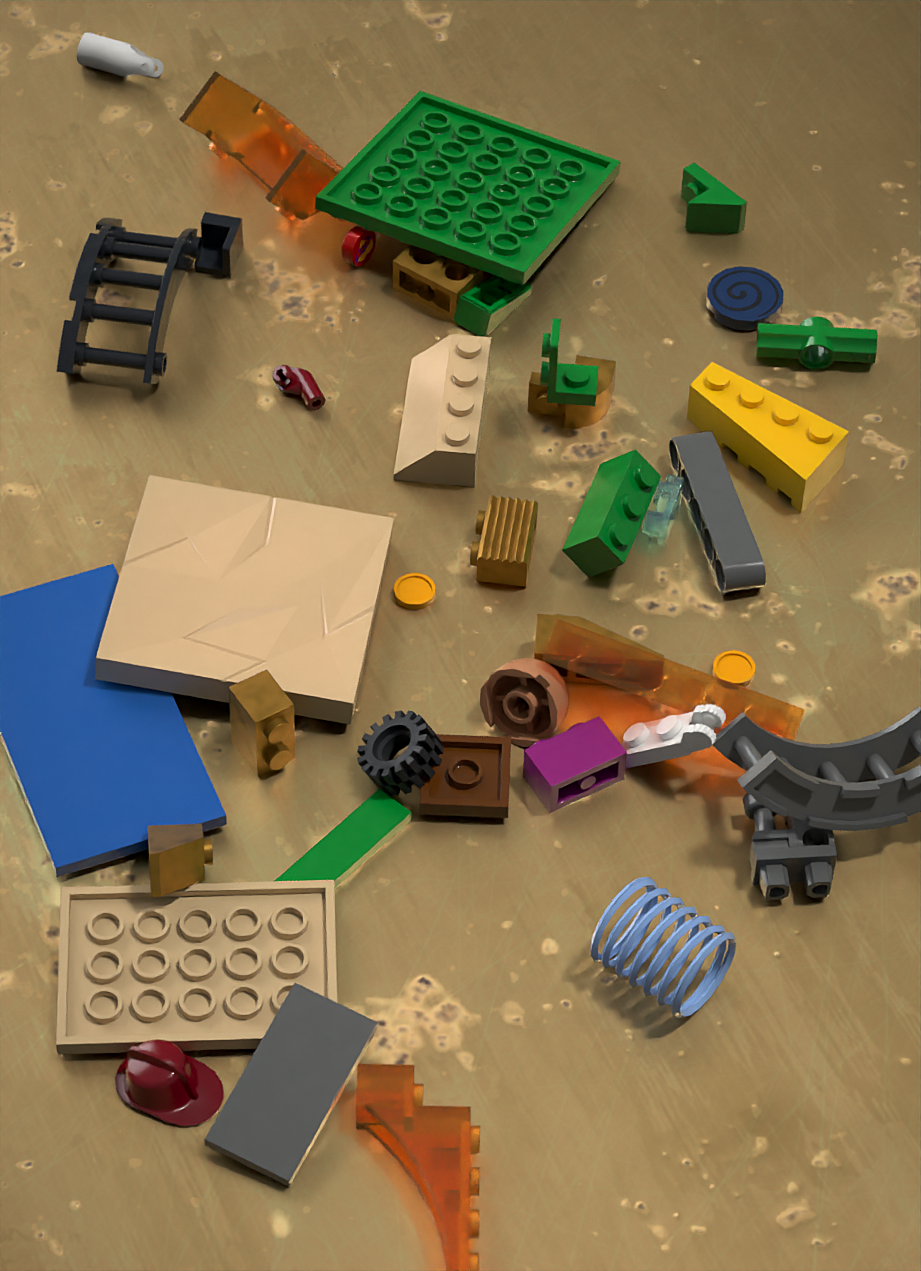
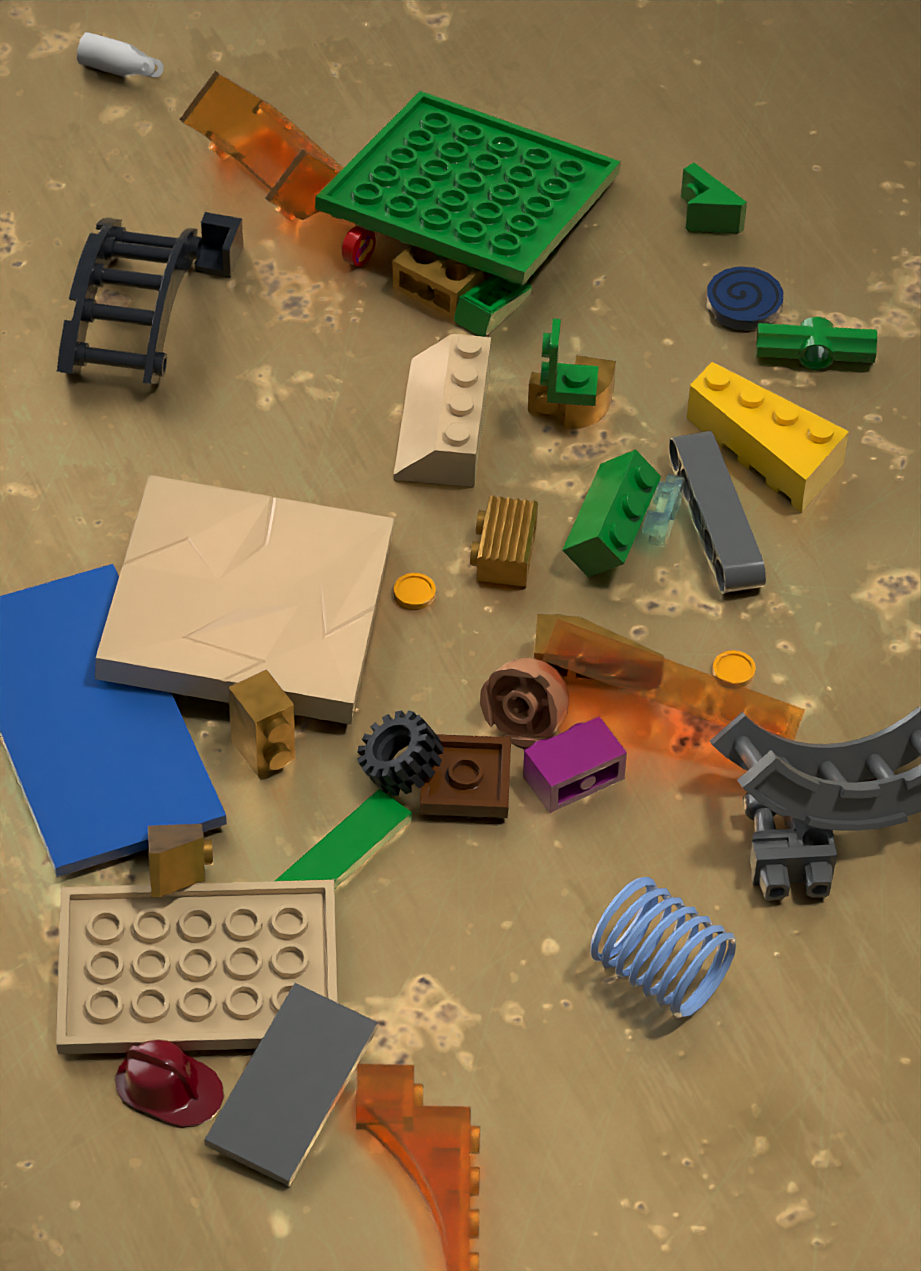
dark red arm [272,365,326,411] -> none
white hinge [621,703,726,768] -> none

